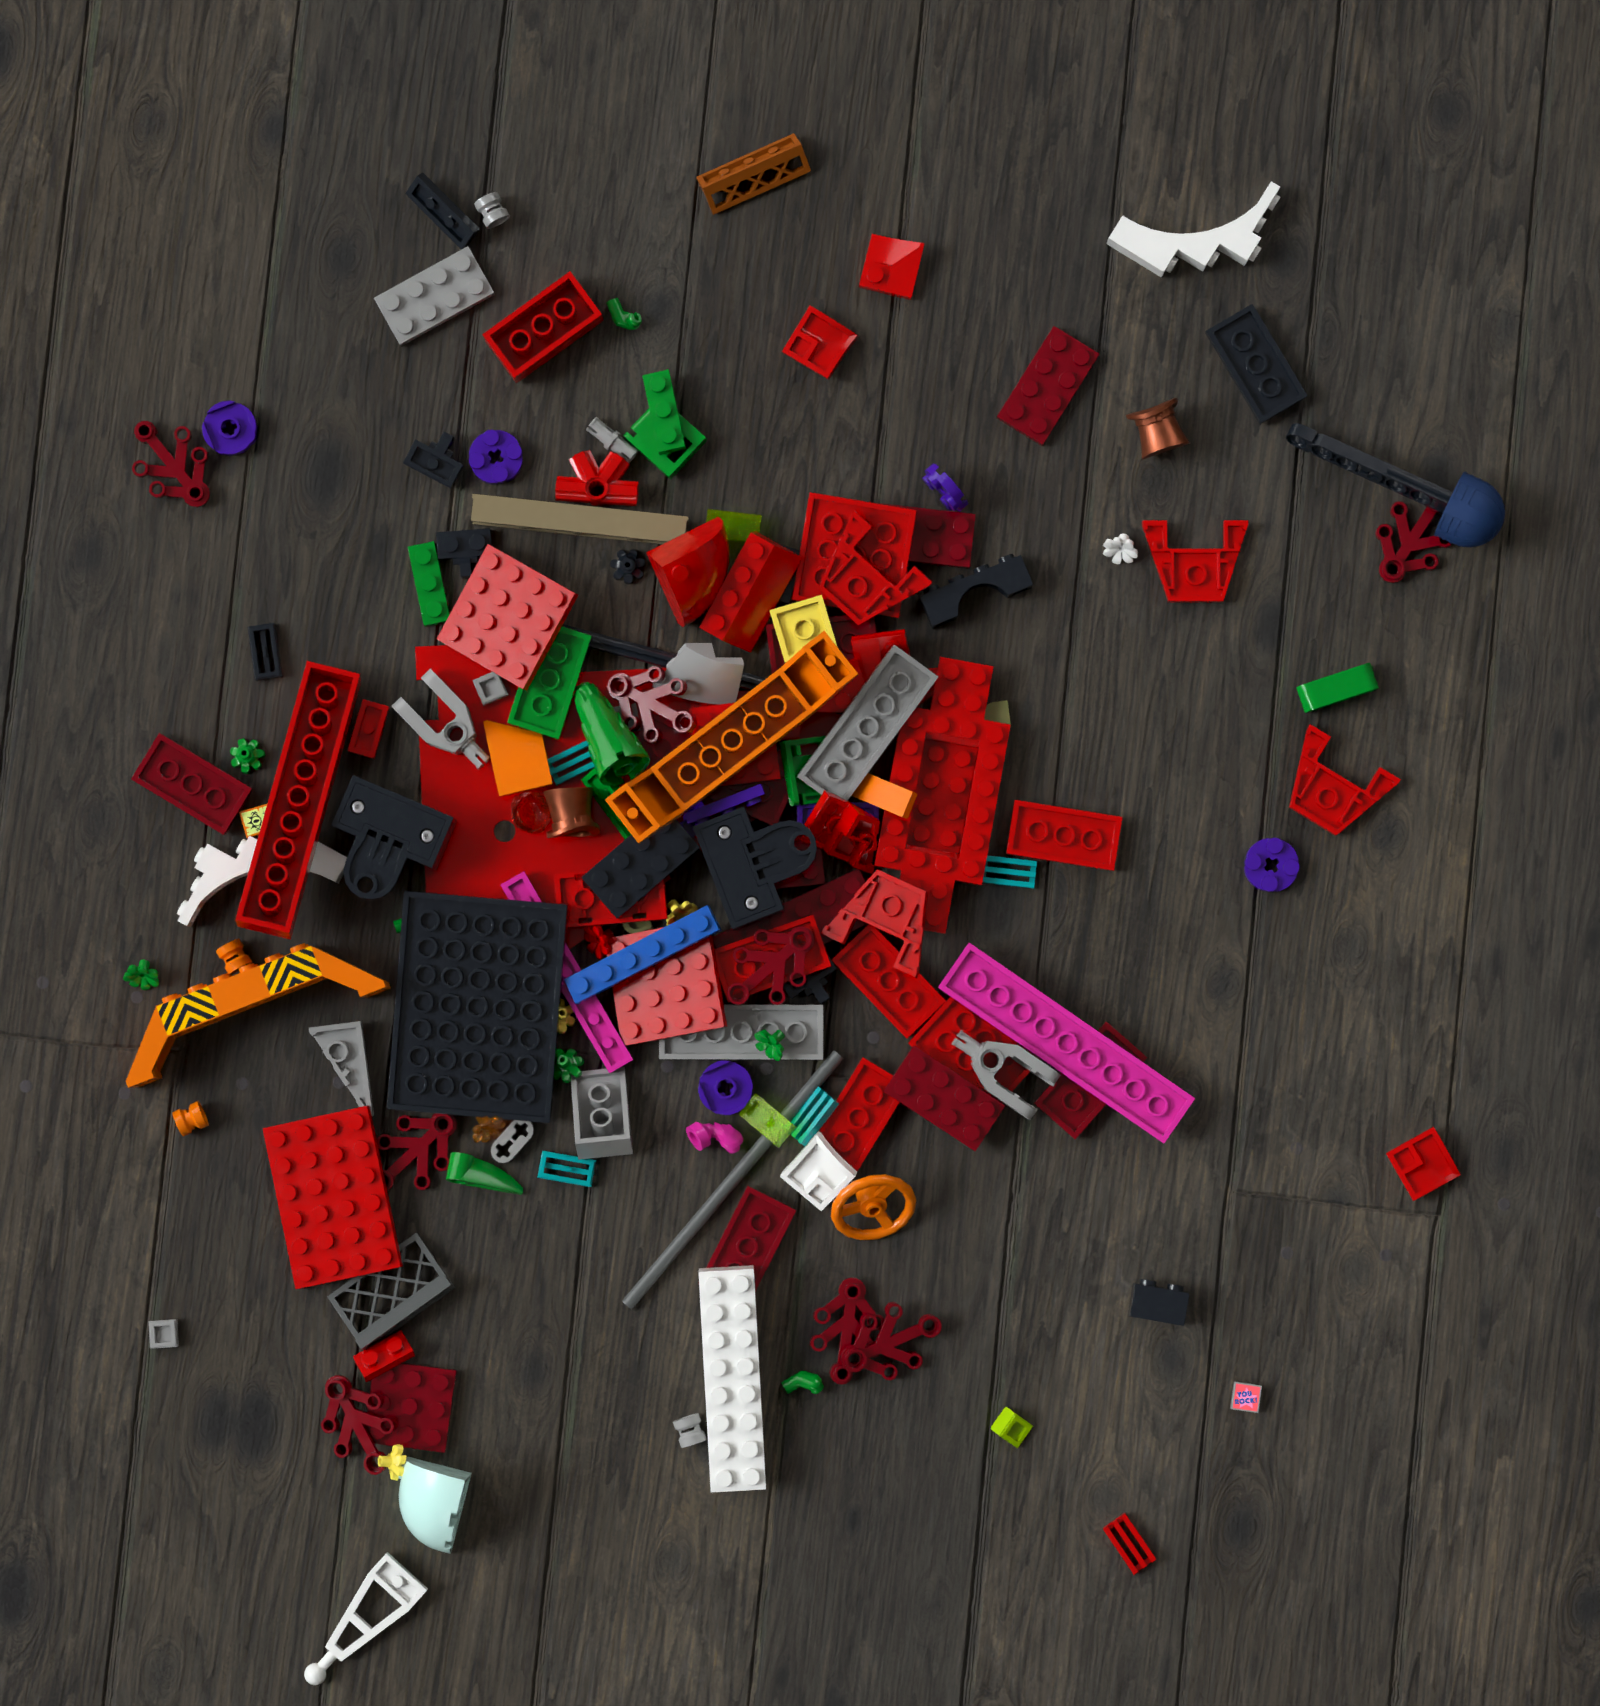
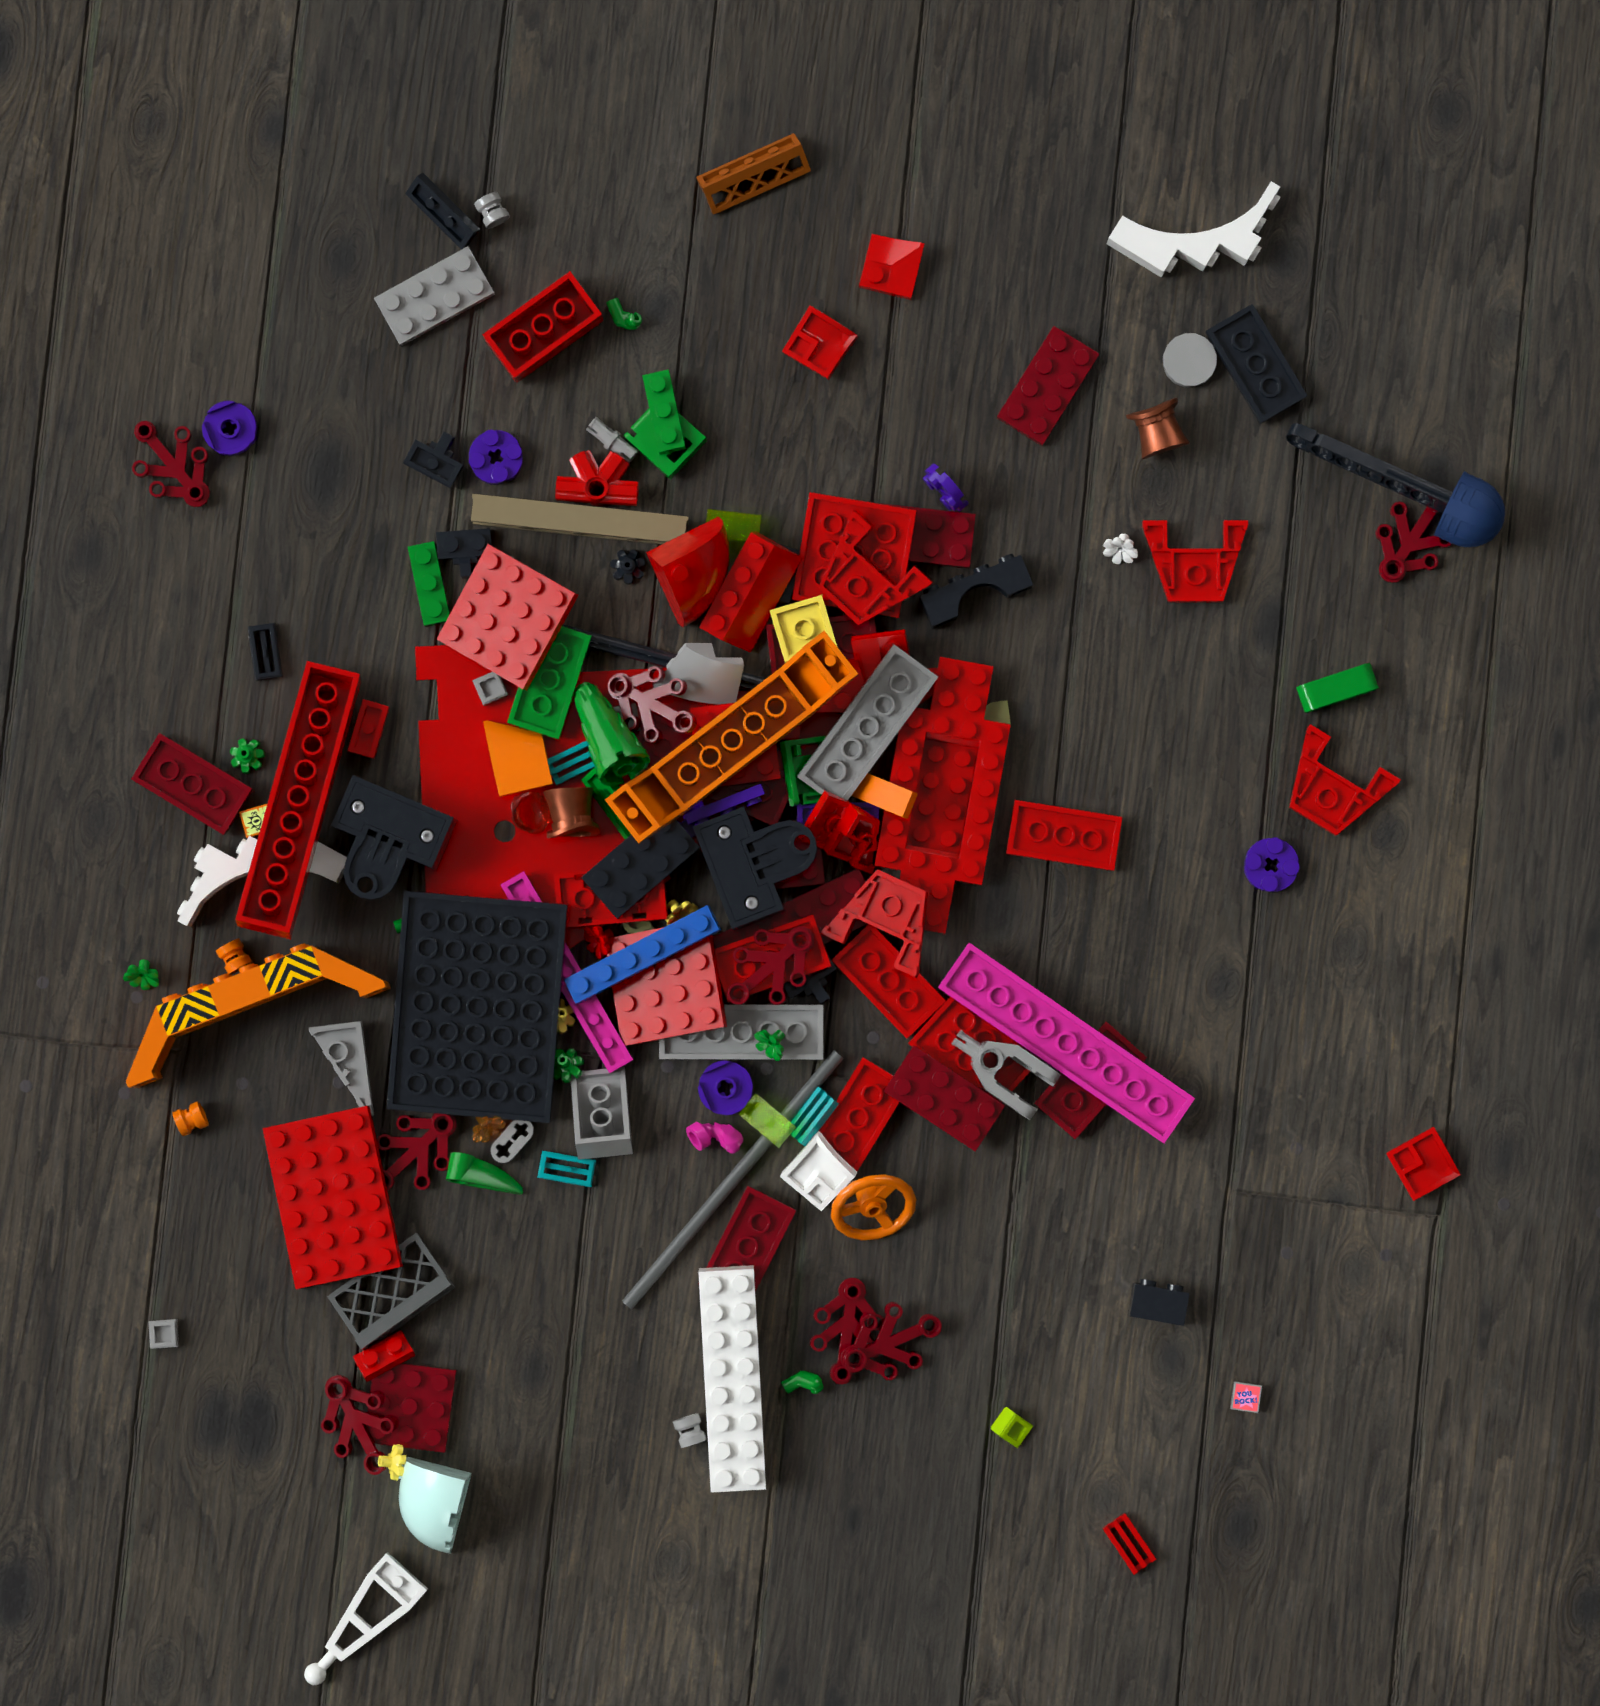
light grey piece [392,668,491,770] -> none
teal tile [982,856,1037,889] -> none
none -> light grey tile [1163,333,1217,387]

